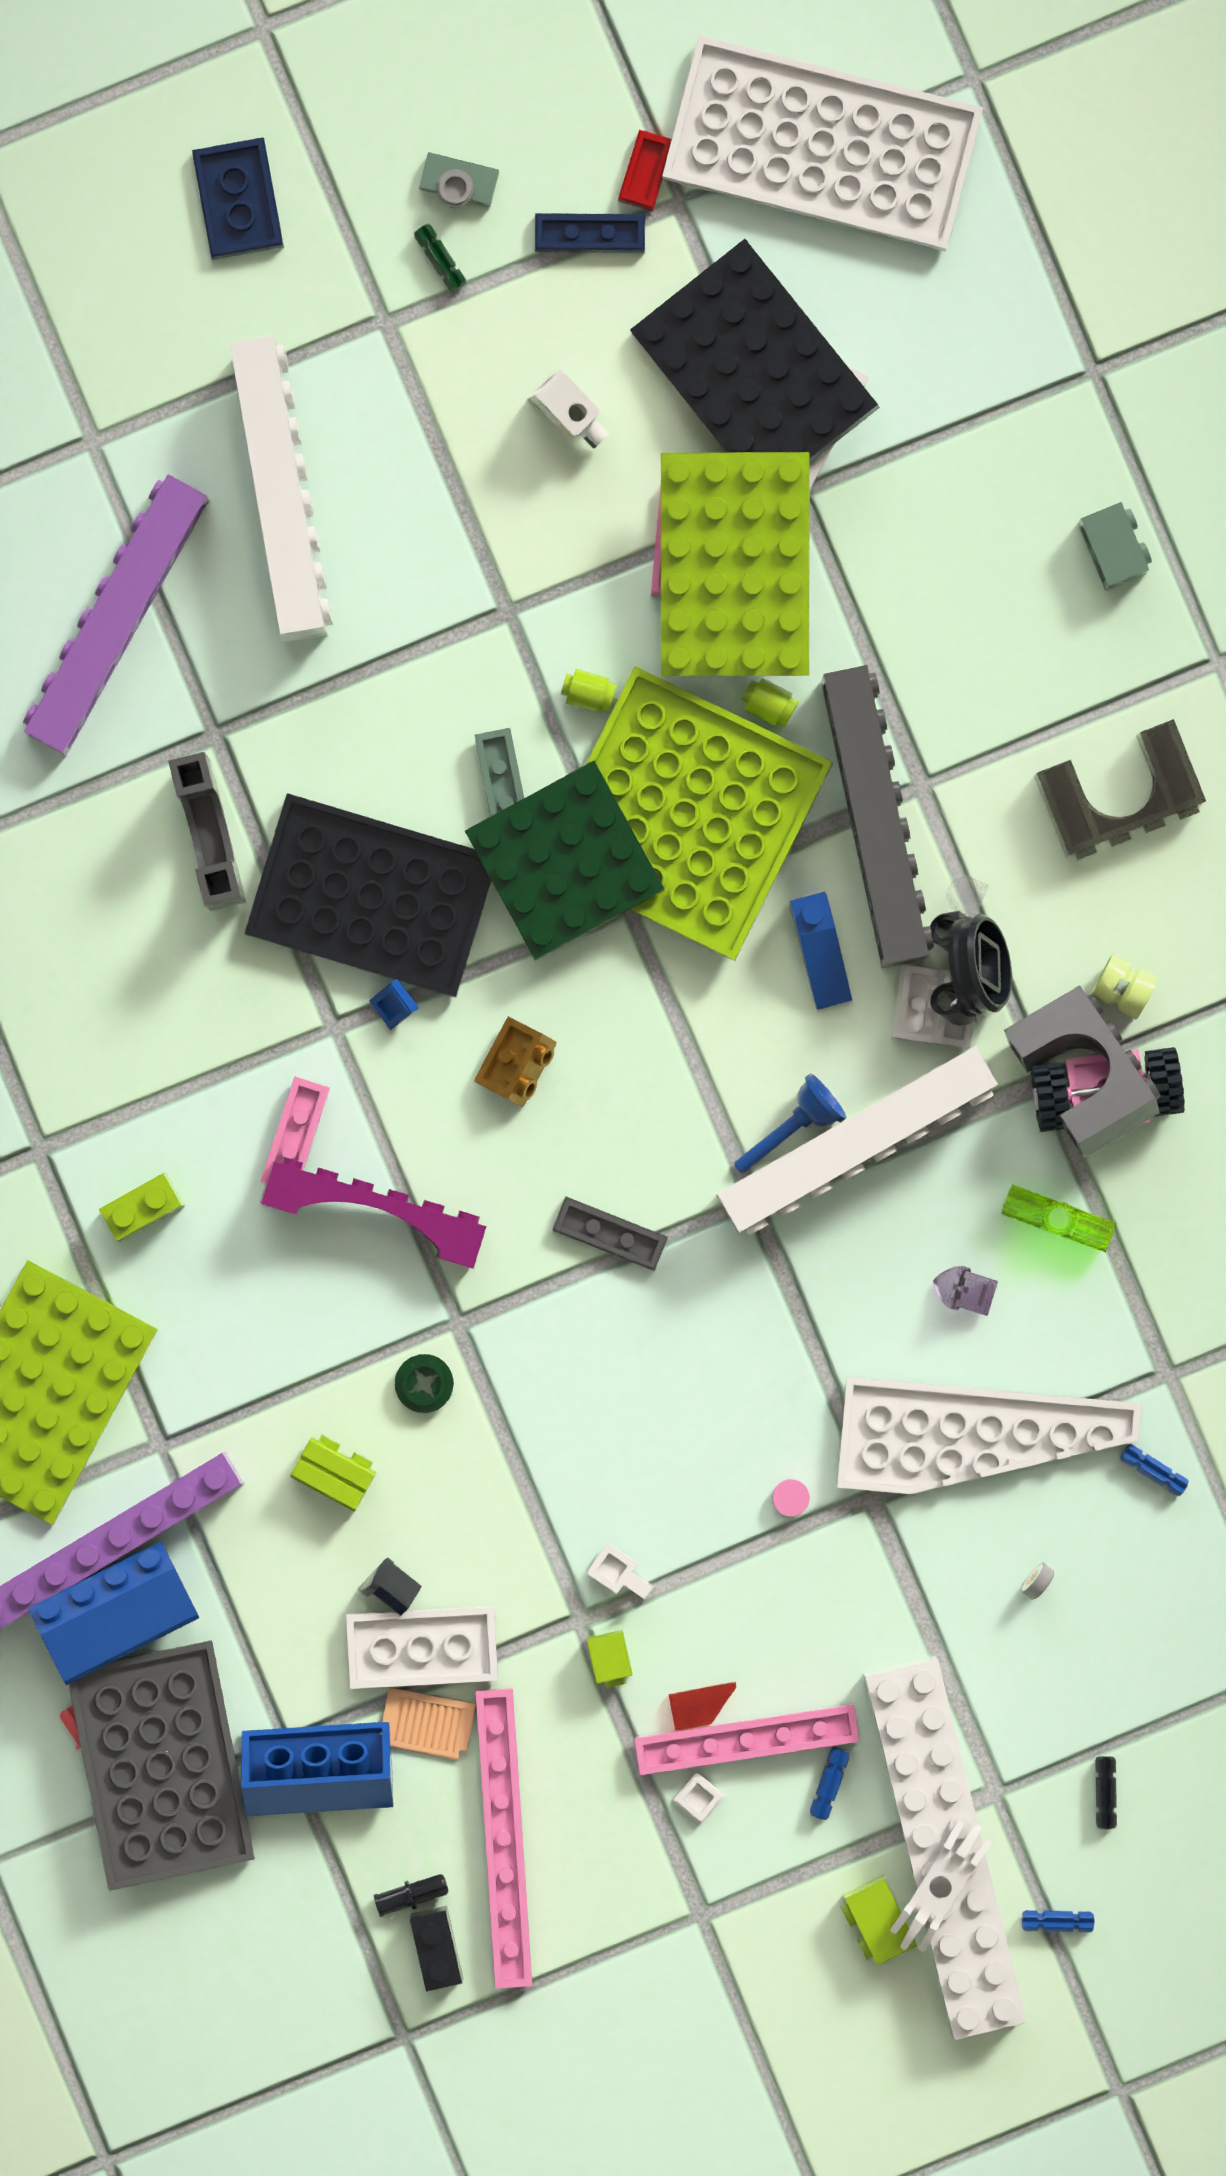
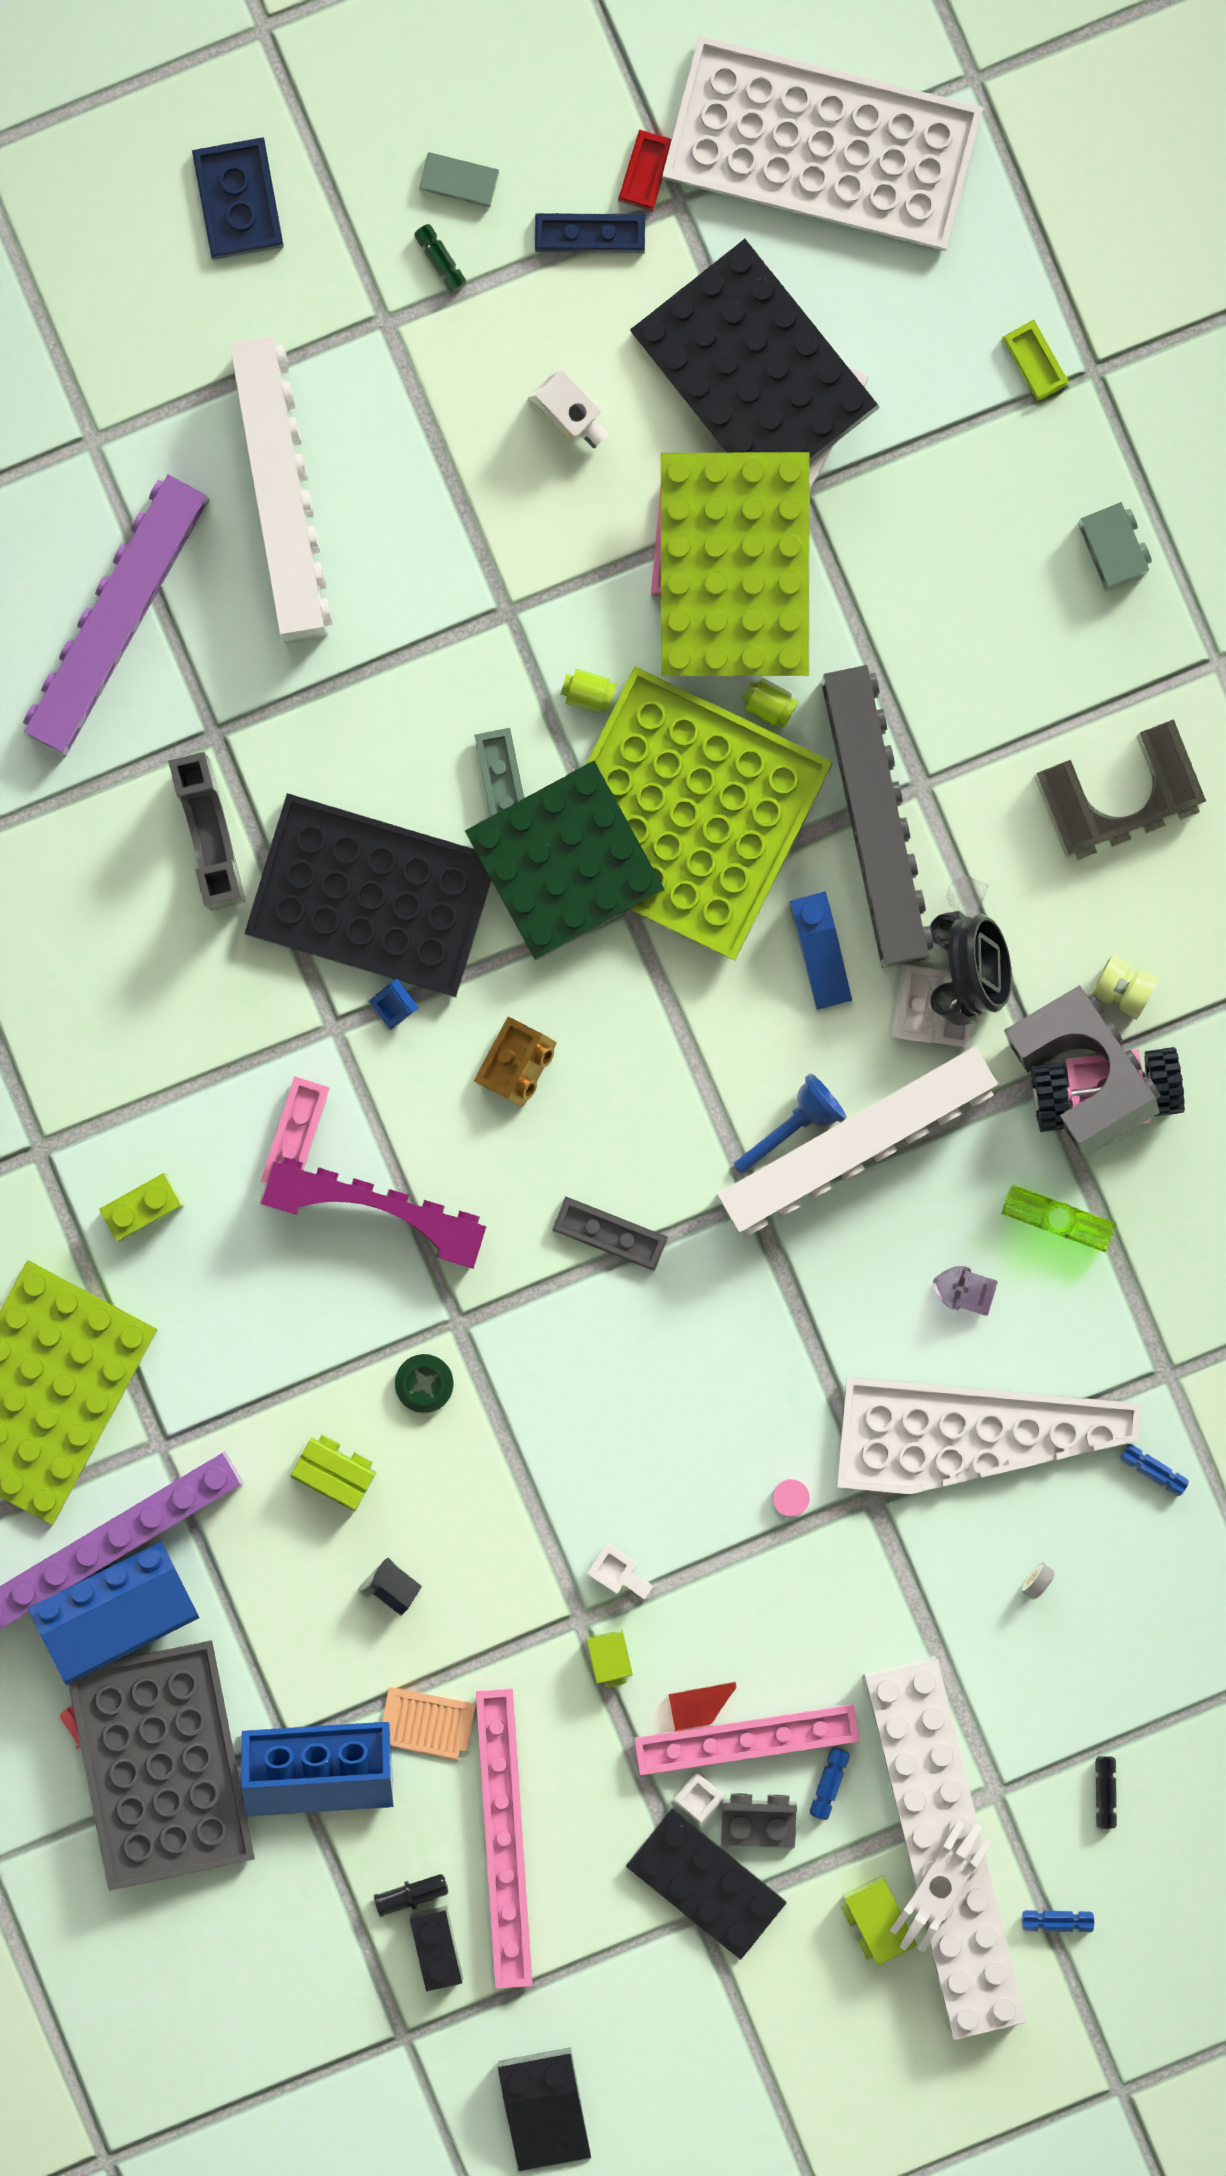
white plate [346,1606,498,1689] -> none
light grey tile [437,169,474,208] -> none
none -> black slope [497,2047,592,2171]
none -> black plate [626,1808,787,1960]
none -> dark grey bracket [721,1793,797,1848]
none -> lime tile [1001,319,1069,402]

